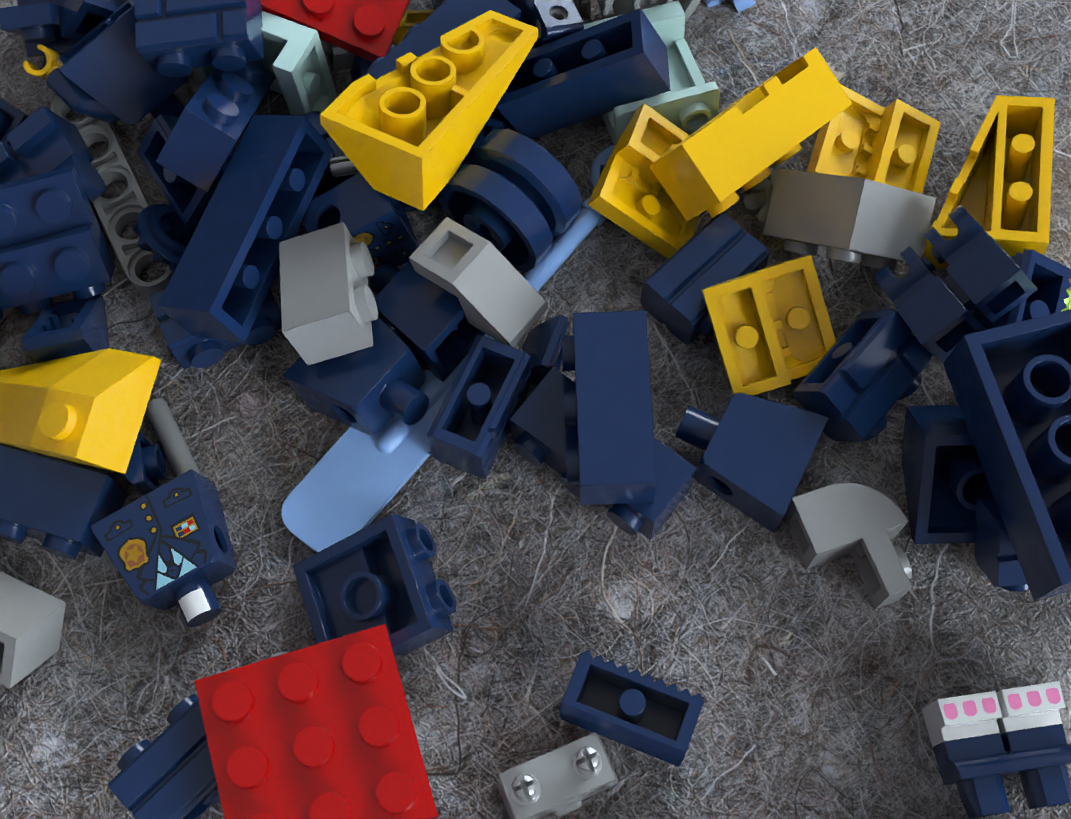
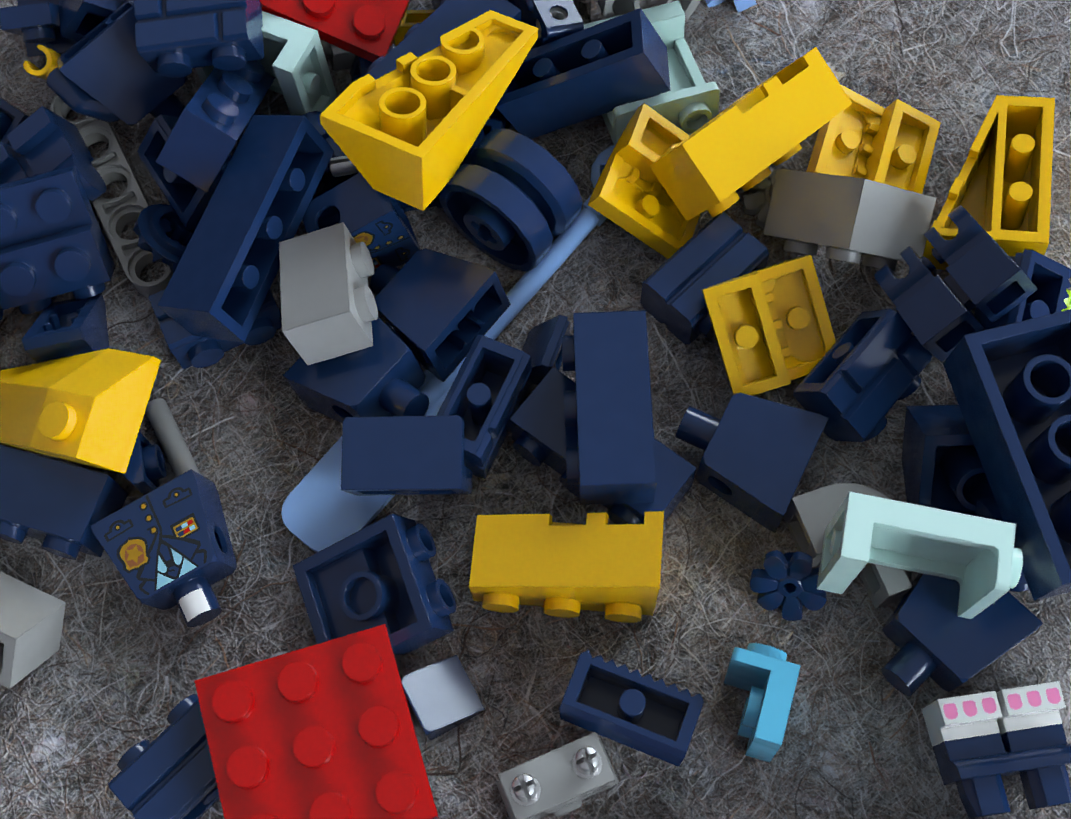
light grey slope [409,217,548,347] -> none
none -> dark blue panel [341,415,472,496]
none -> slope [401,655,486,741]
none -> yellow wedge [469,511,664,623]
none -> medium azure bracket [724,643,801,763]
none -> dark blue plant [750,550,827,621]
none -> light aqua panel [817,492,1023,619]
none -> dark blue torso [881,573,1043,696]

